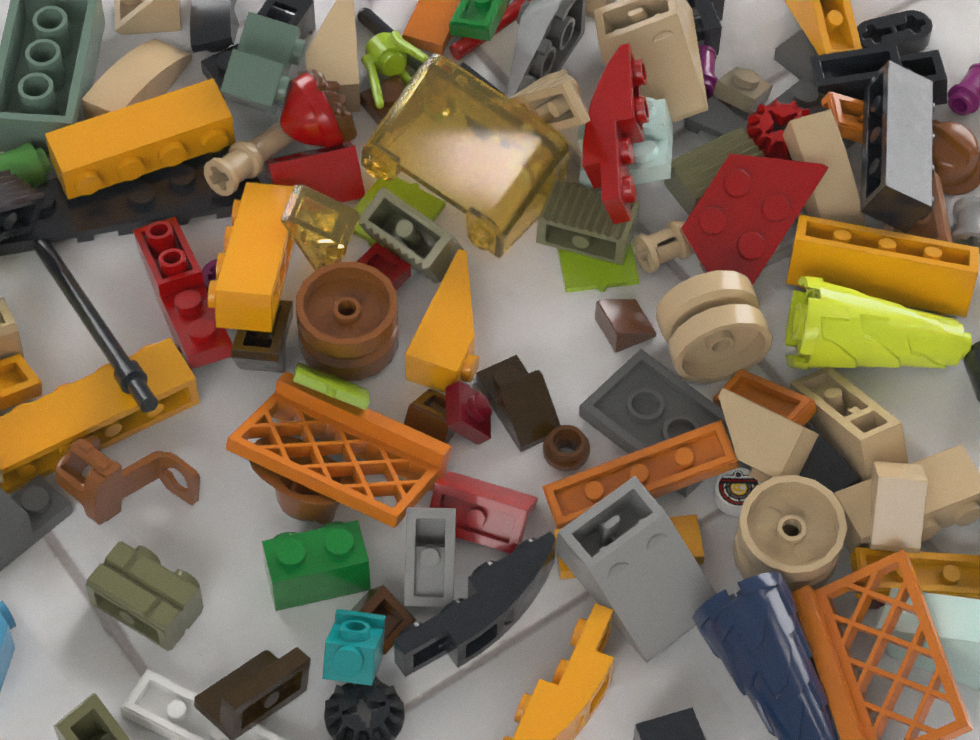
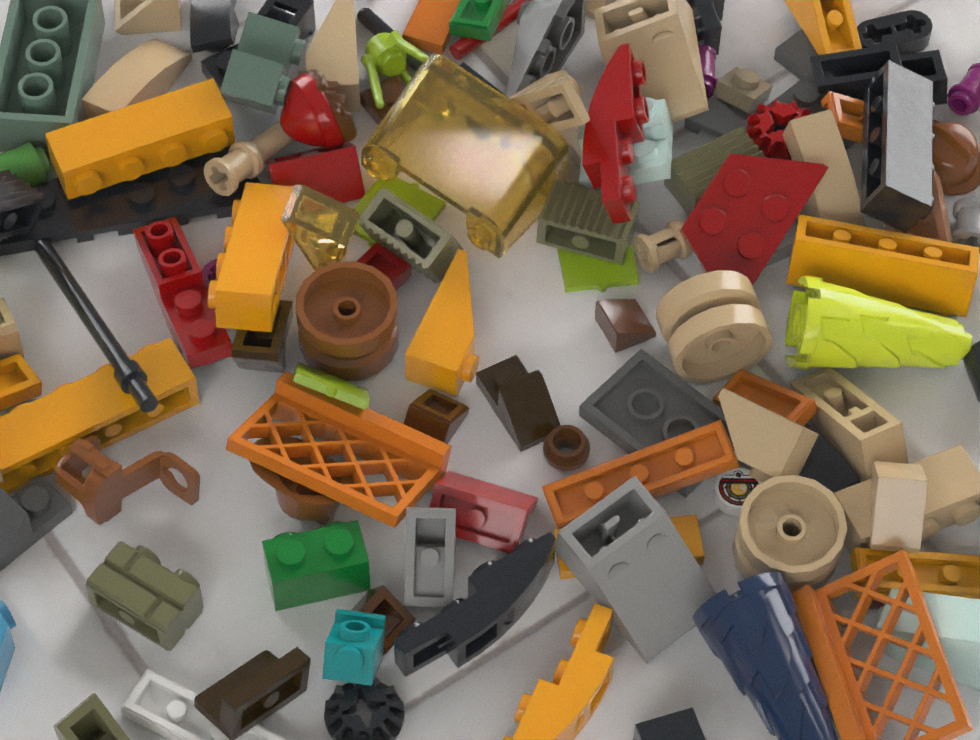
dark red plate [445,380,492,445] -> none

